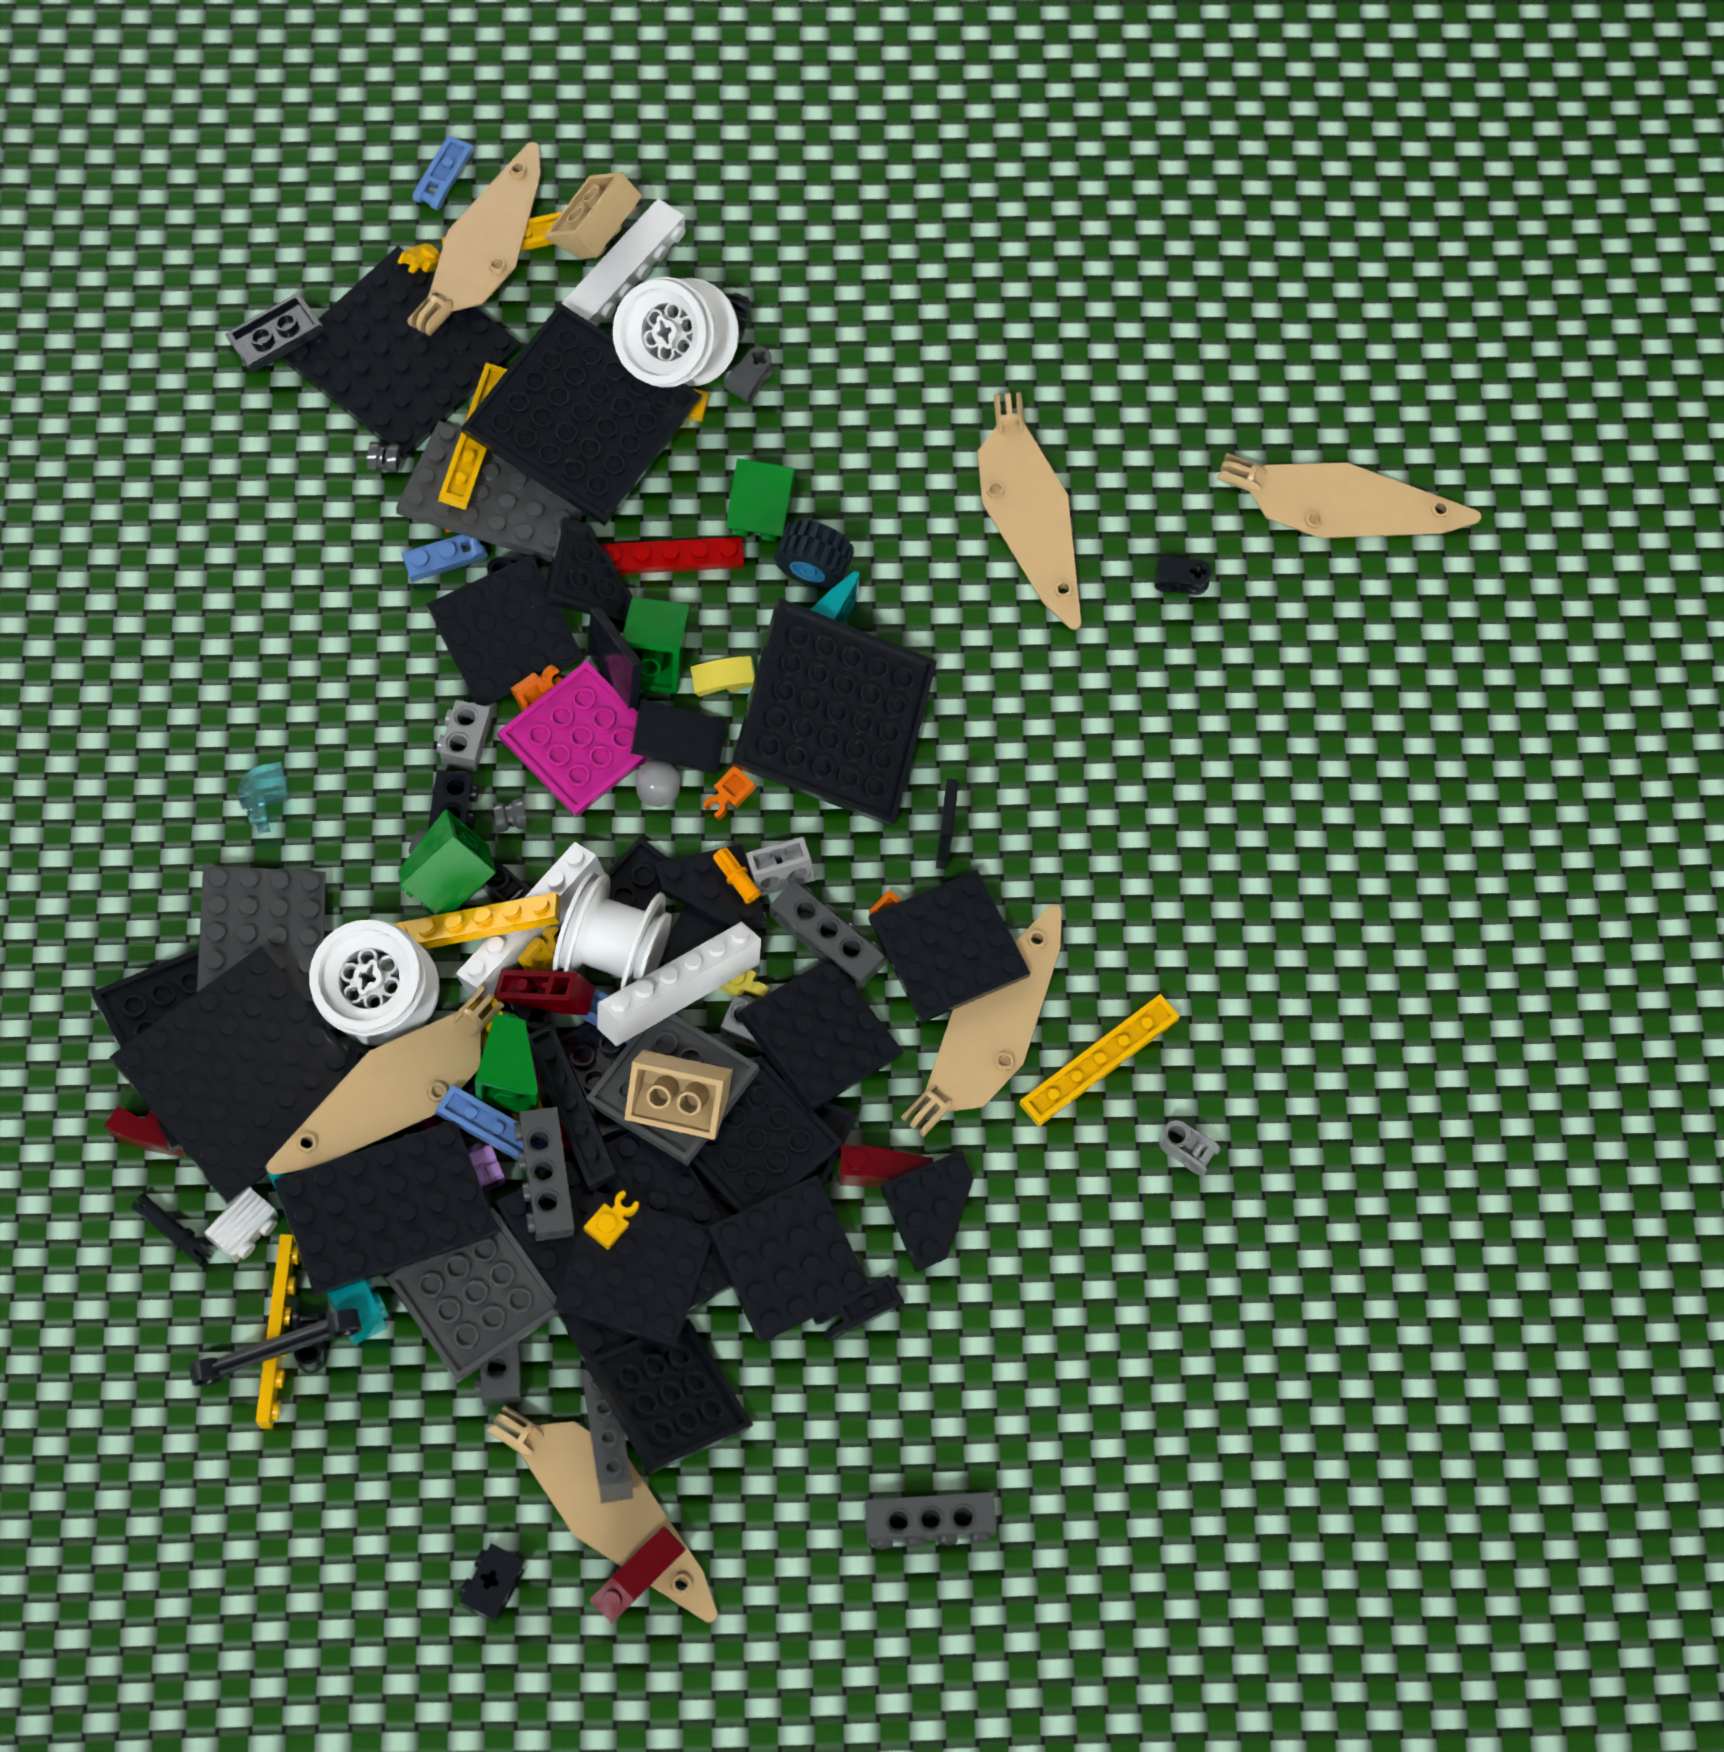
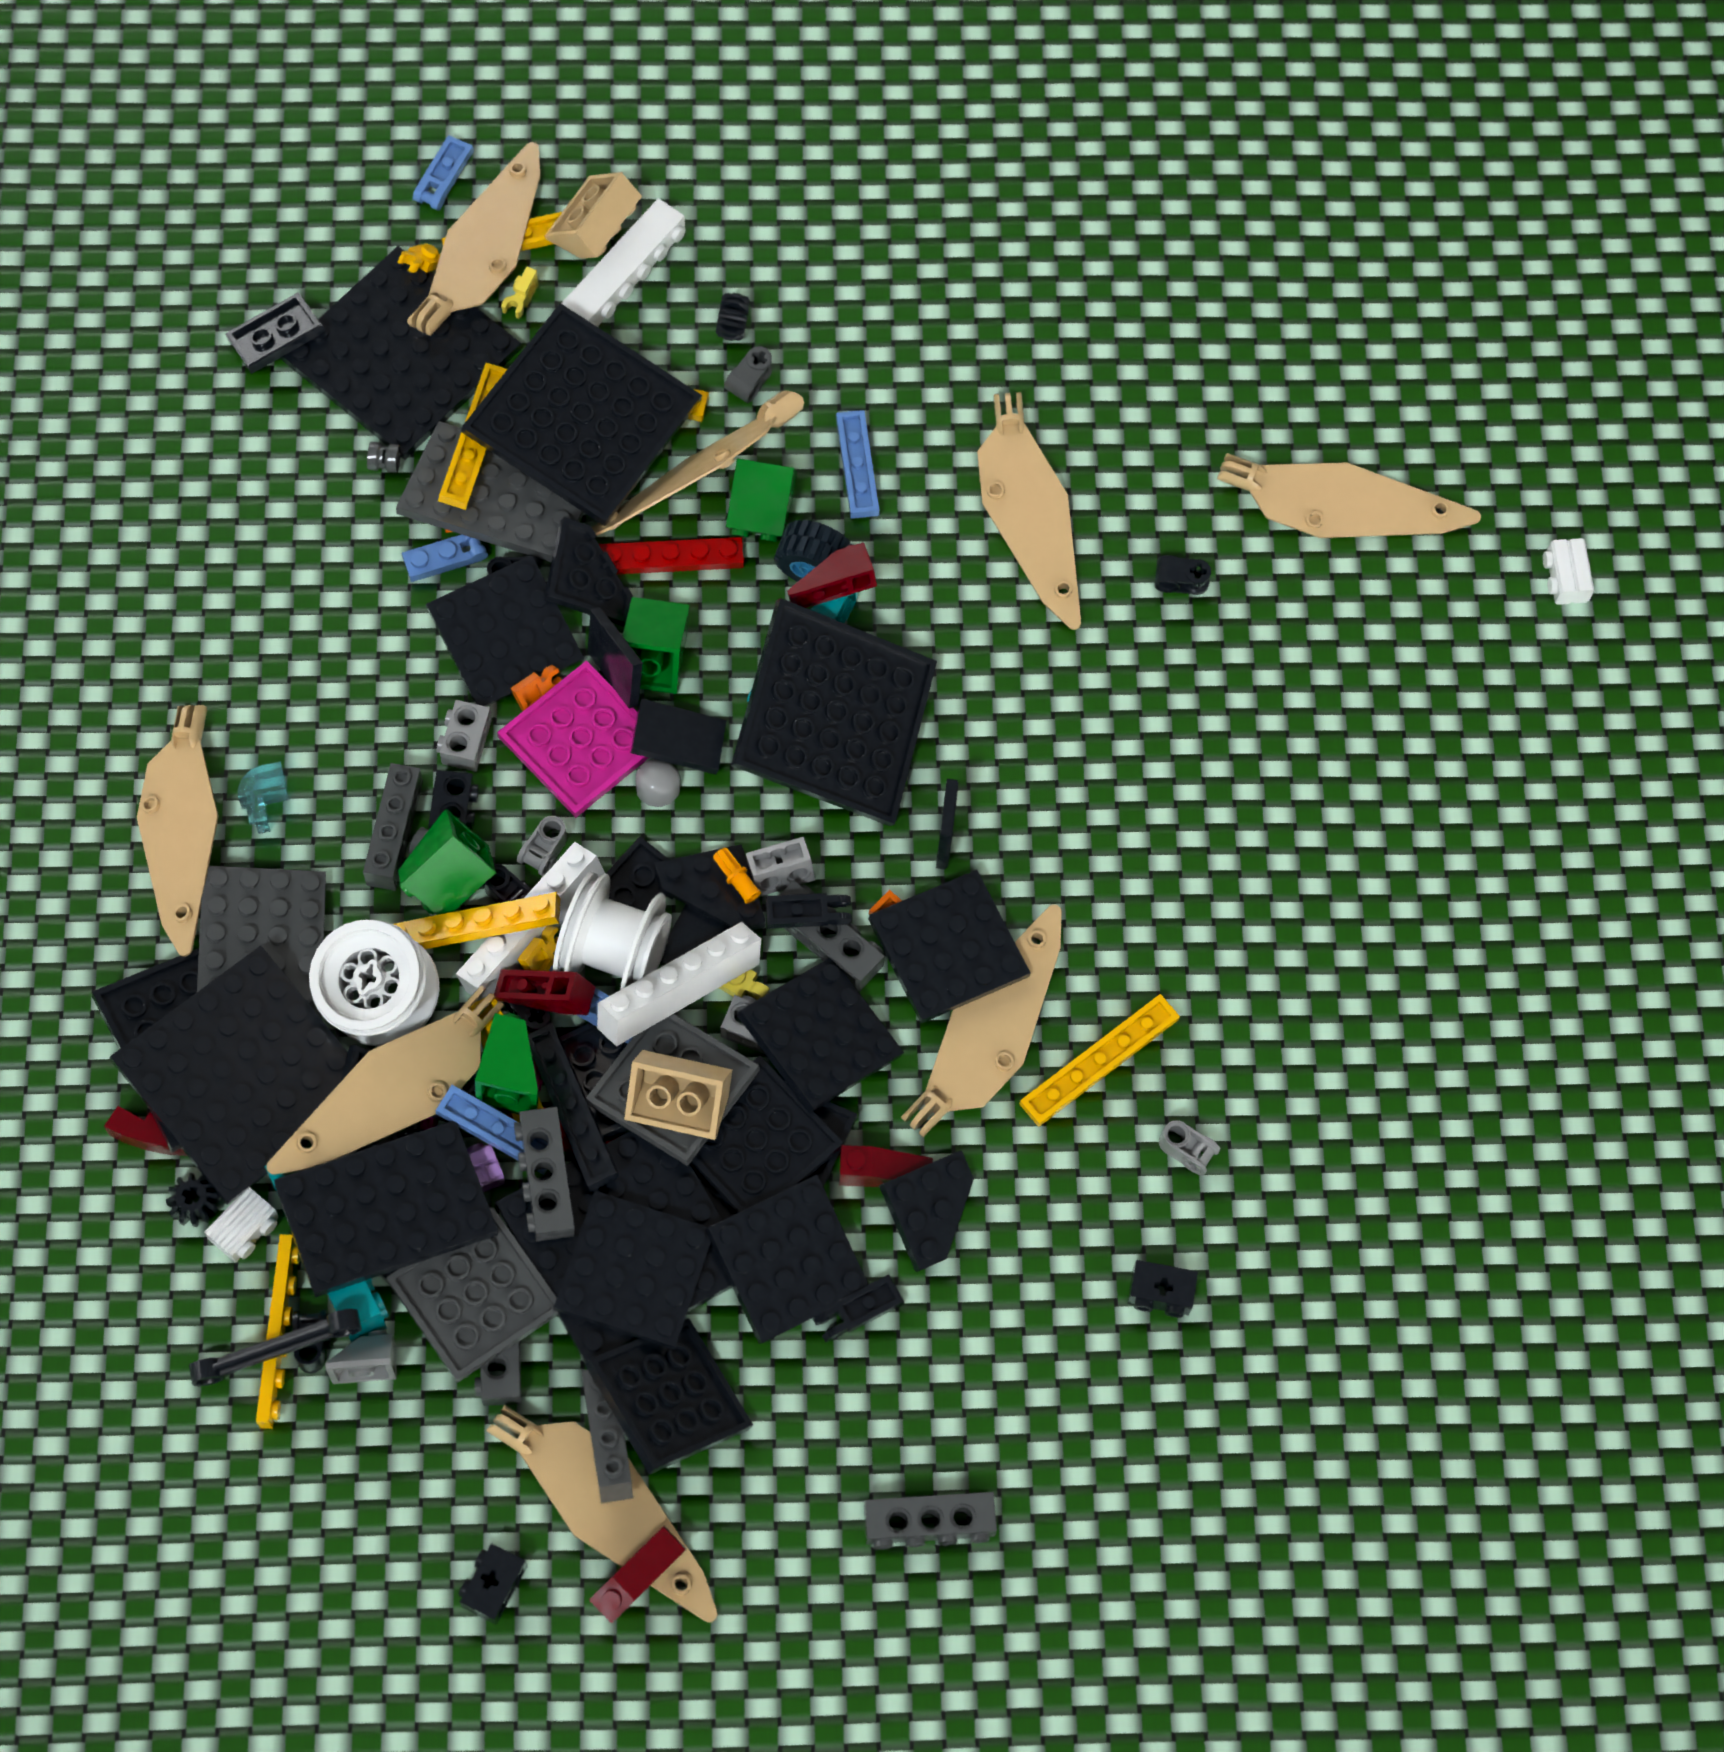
black pin [131,1193,214,1267] -> none
dark grey wheel [493,799,527,833] -> none
yellow plate [584,1190,639,1250] -> none
white wheel [613,277,739,387] -> none
light yellow slope [690,656,756,697] -> none
orange plate [703,767,757,820] -> none
none -> tan wing [137,705,218,957]
none -> black gear [166,1173,221,1227]
none -> light grey slope [325,1331,397,1384]
none -> dark grey brick [363,763,423,891]
none -> light yellow plate [502,267,538,319]
none -> light grey piece [517,816,567,876]
none -> tan wing [592,391,804,536]
none -> black hinge [766,893,852,929]
none -> dark red slope [787,542,877,608]
none -> medium blue plate [836,410,879,519]
none -> black brick [1127,1260,1198,1318]
none -> white brick [1543,538,1594,604]

